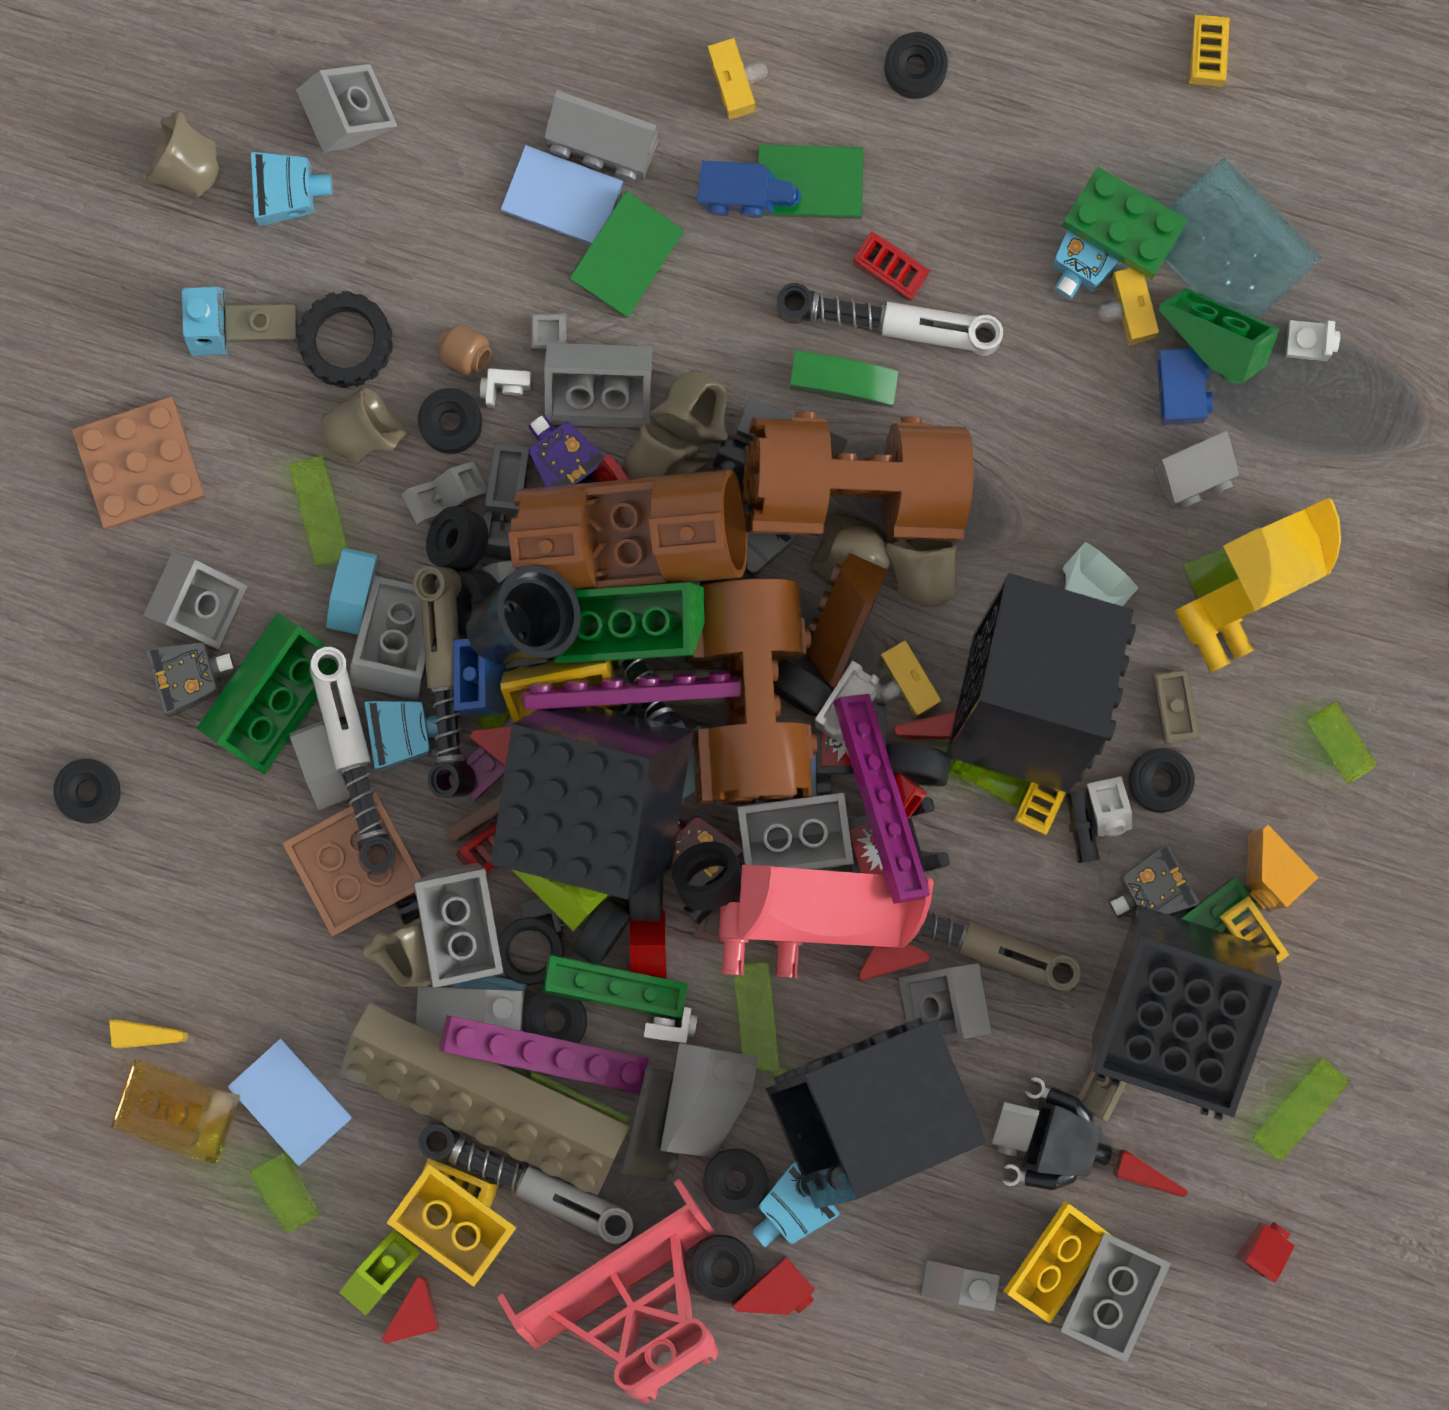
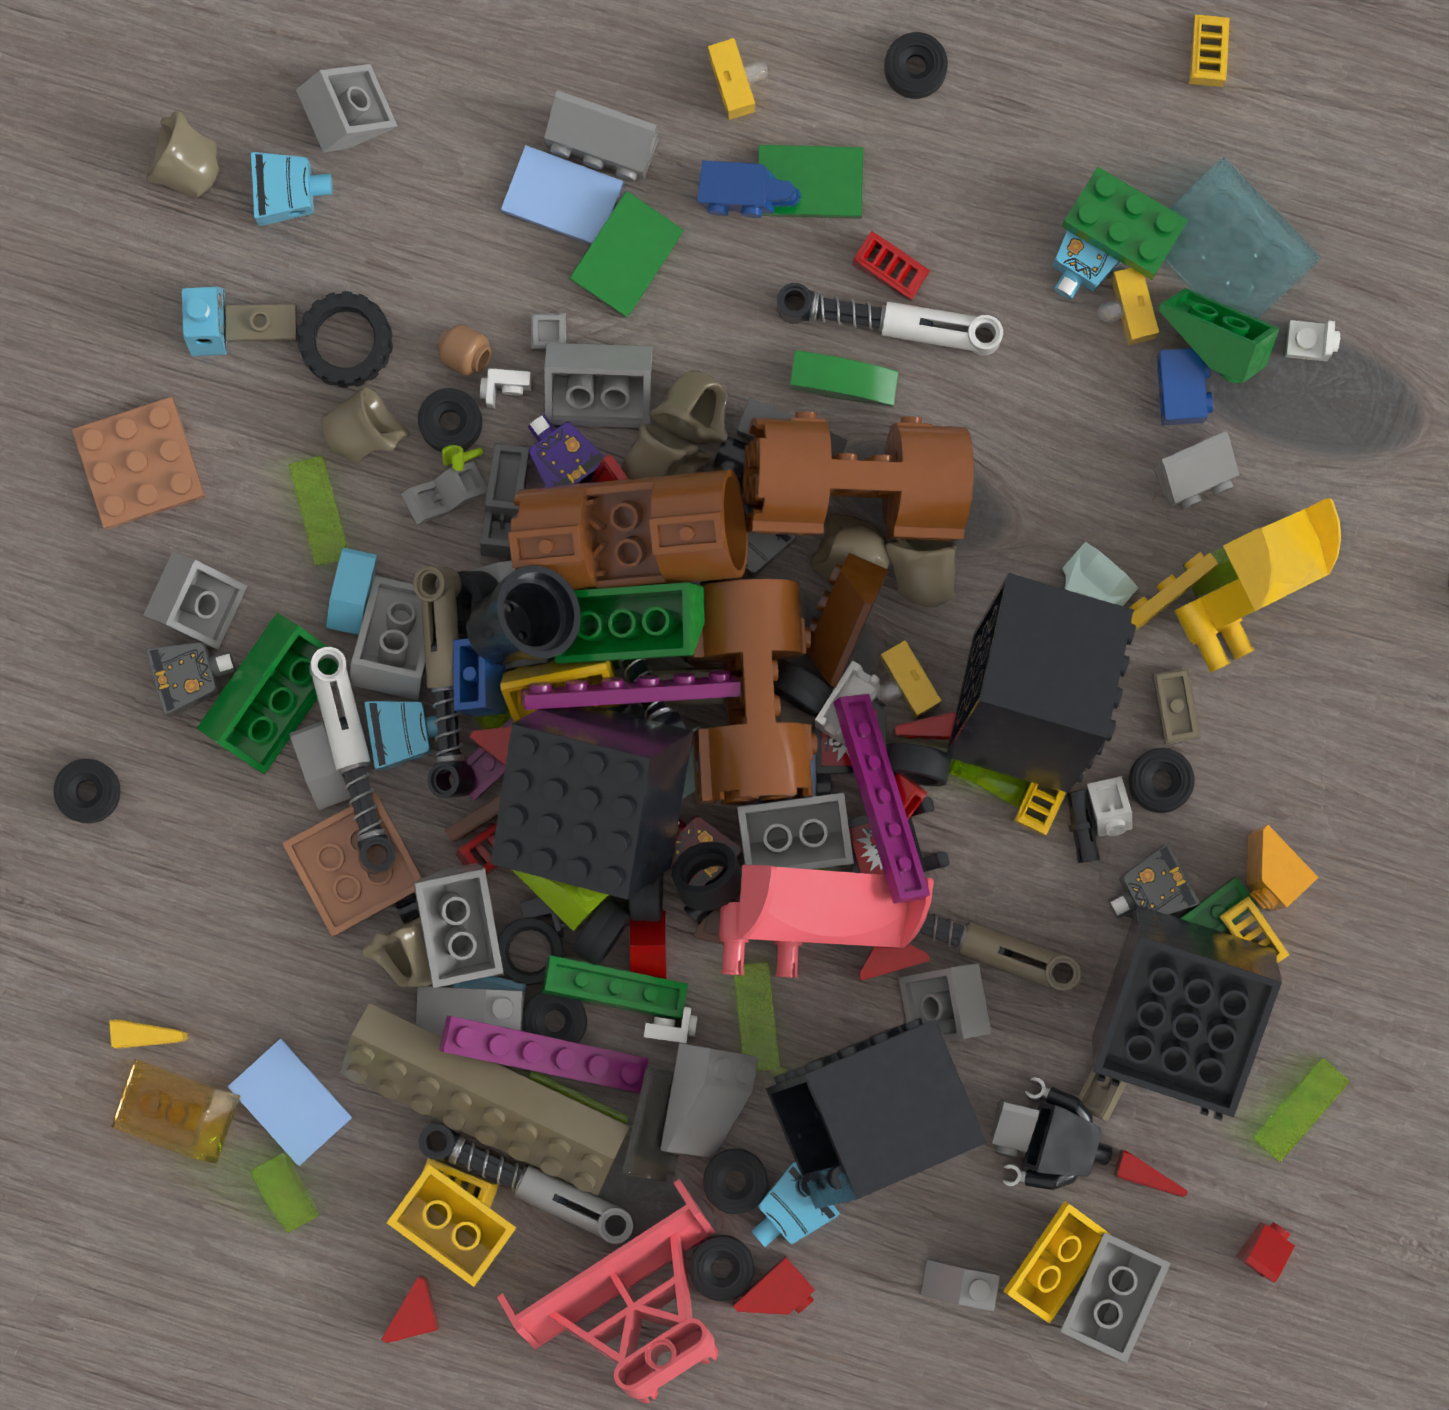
lime slope [339,1229,421,1316] -> none
black tyre [426,506,488,572] -> none
clear neon green slope [1306,702,1378,784] -> none
none -> lime hand [442,445,483,471]
none -> yellow plate [1129,552,1220,631]

